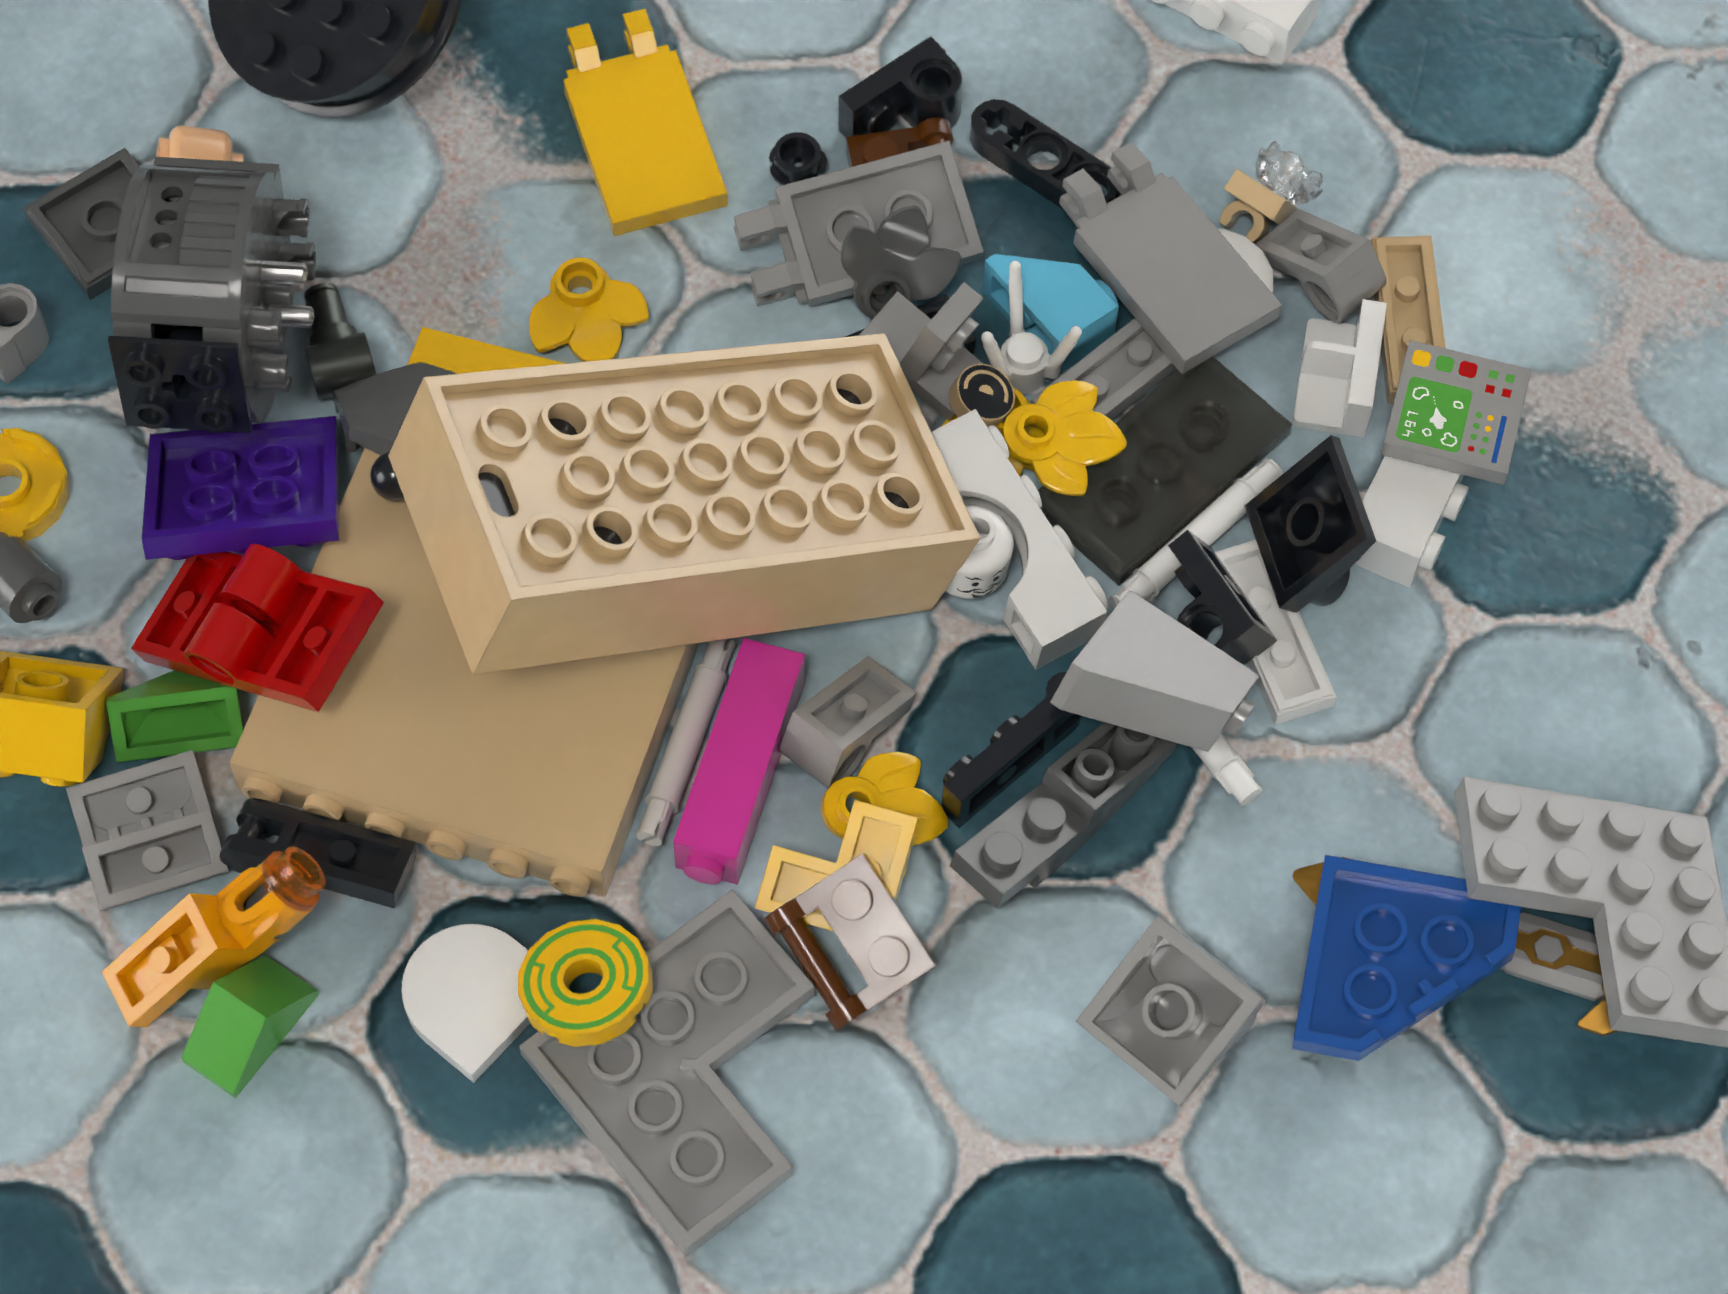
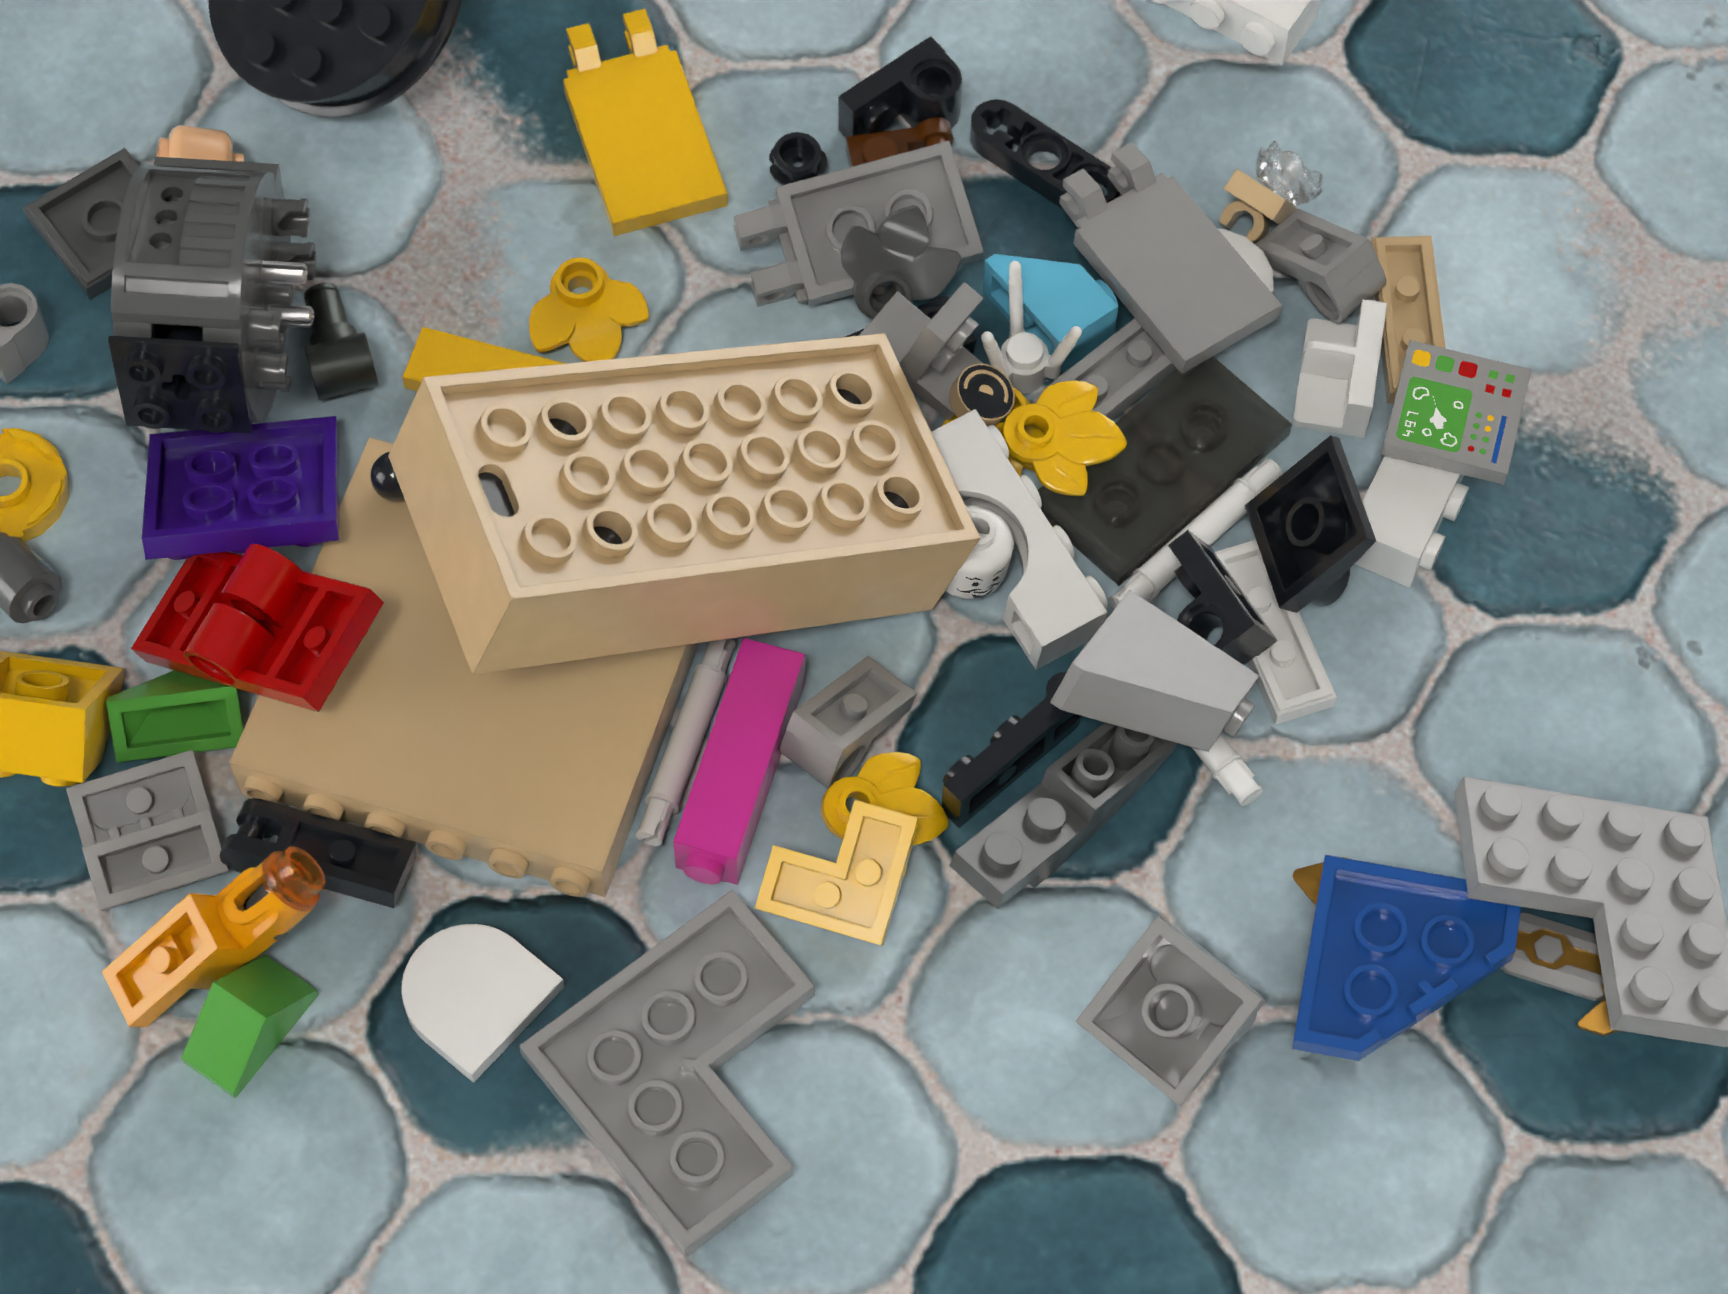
dark grey slope [333,362,457,455] -> none
yellow tile [518,919,653,1047] -> none
plate [764,853,938,1031] -> none

